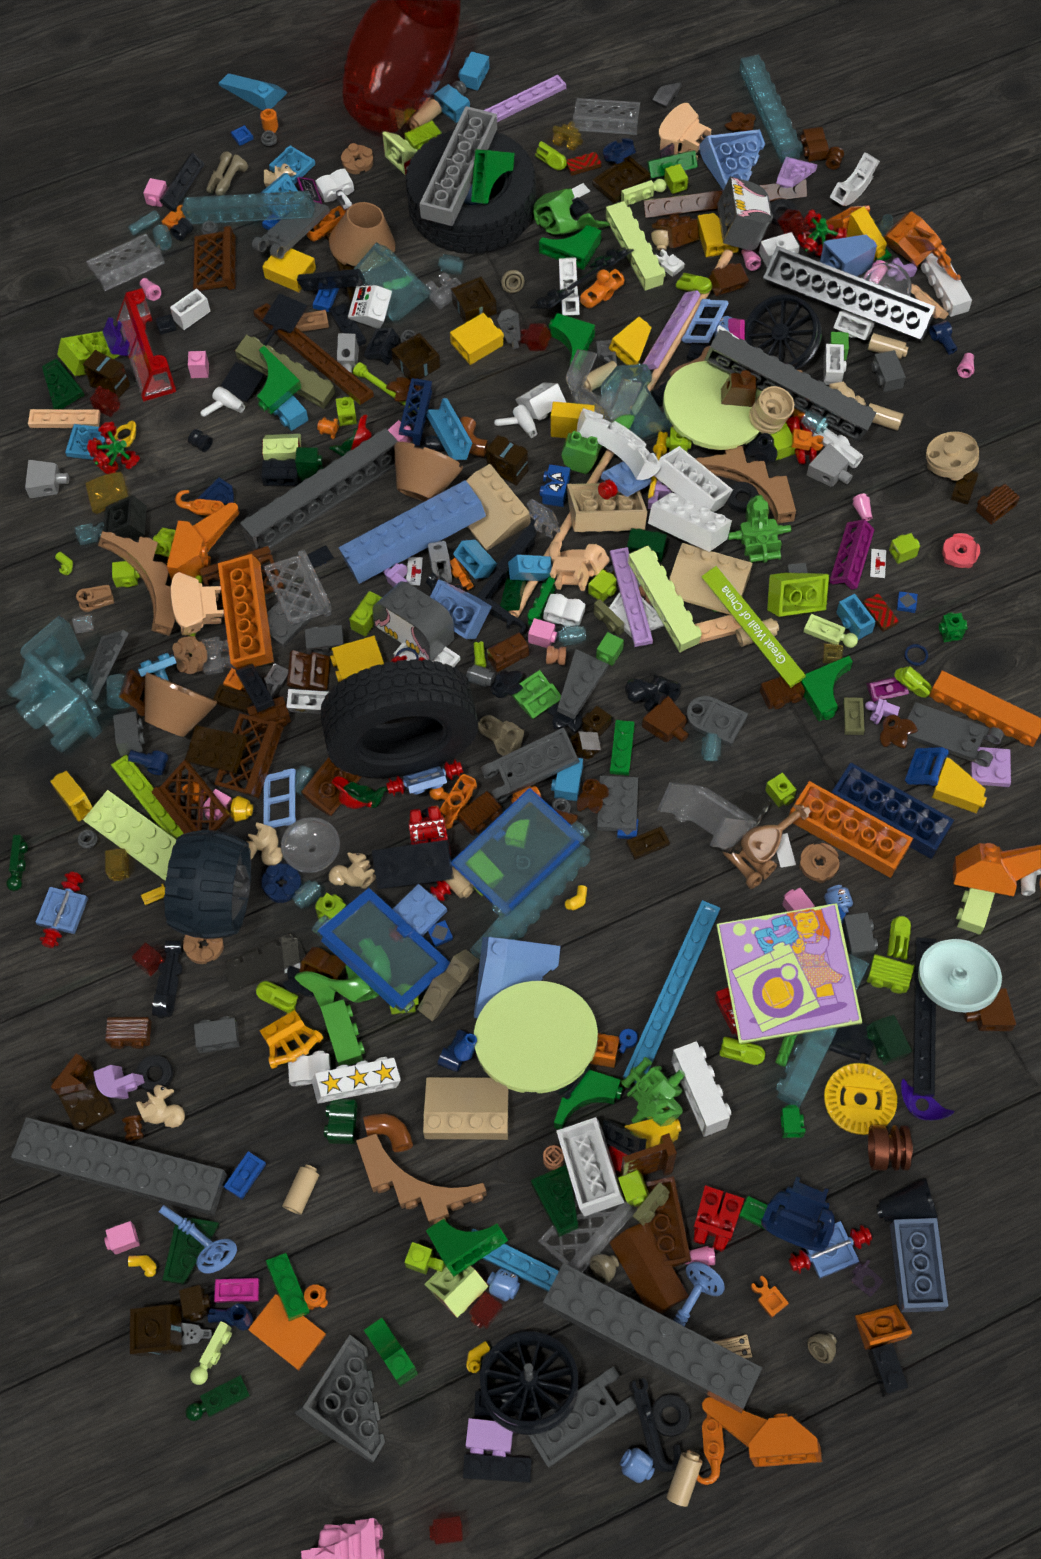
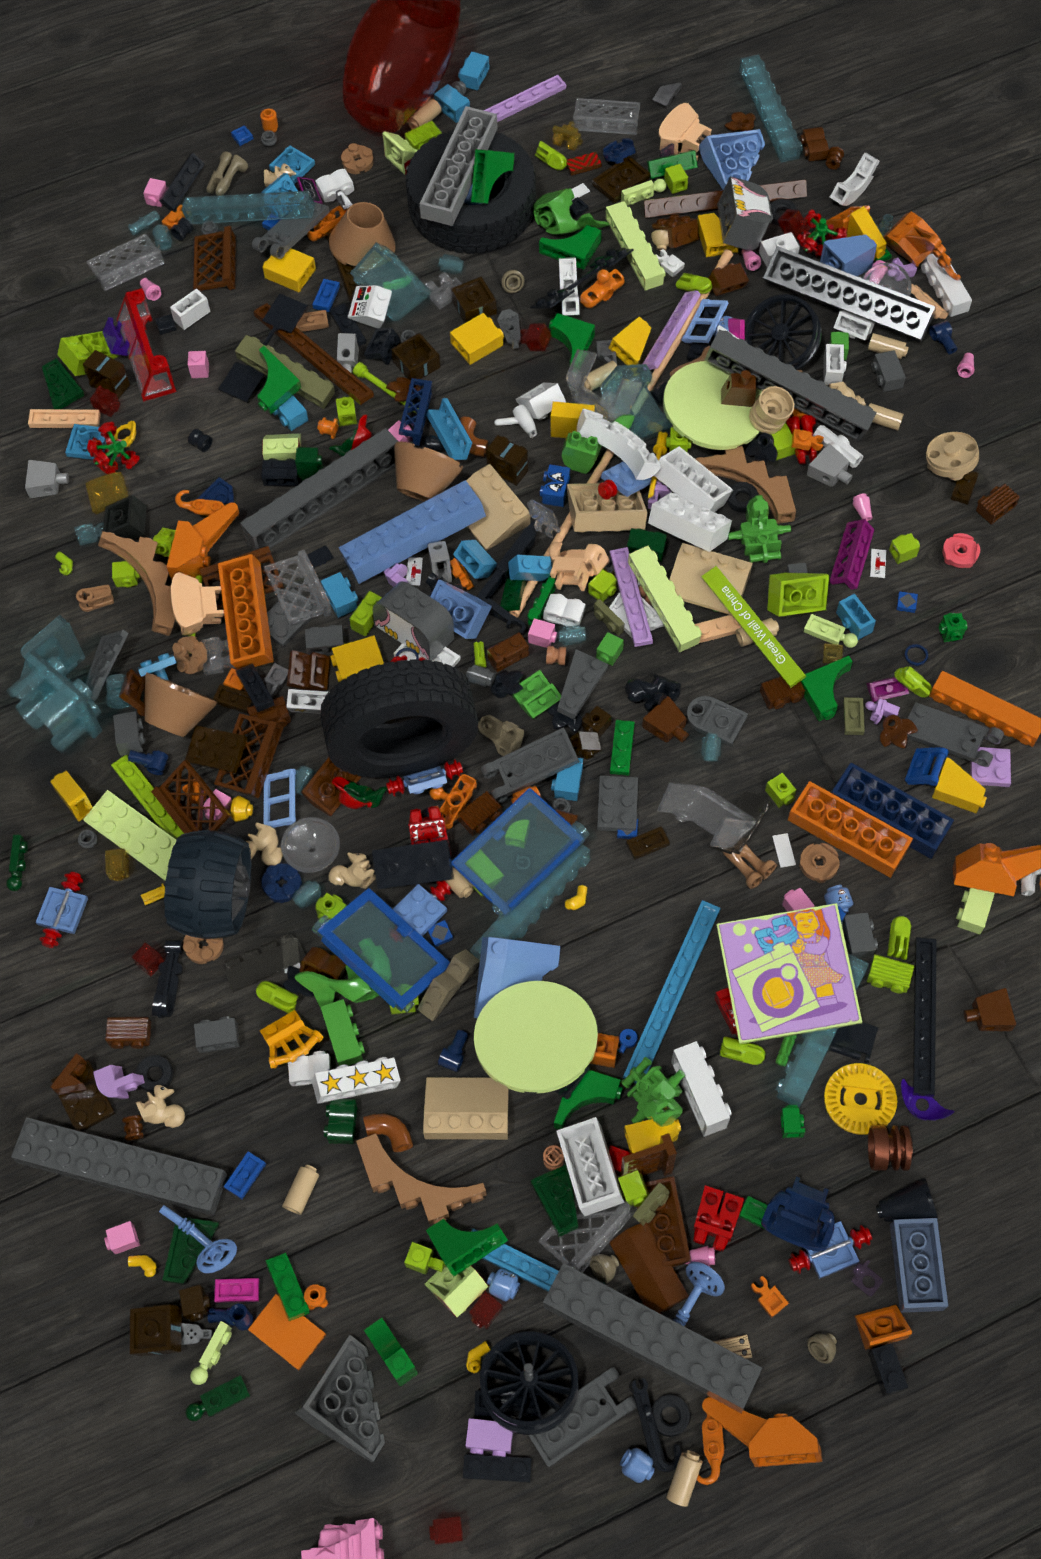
clear slope [72,613,94,634] -> none
white piece [200,387,245,417] -> none
dark azure wedge [218,73,287,110] -> none
black plate [297,269,366,291] -> none
blue cone [454,1034,477,1061] -> none
reddish brown plate [577,779,609,813] -> none
black plate [602,1120,647,1155] -> none
medium nougat piece [741,804,811,864] -> none
lavender wing [776,157,817,188] -> none
clear light blue brick [801,410,828,435] -> none
tile [862,593,899,632] -> none
clear green brick [866,1014,912,1065] -> none
light aqua dish [918,939,1002,1013] -> none
none -> dark azure brick [321,572,359,618]

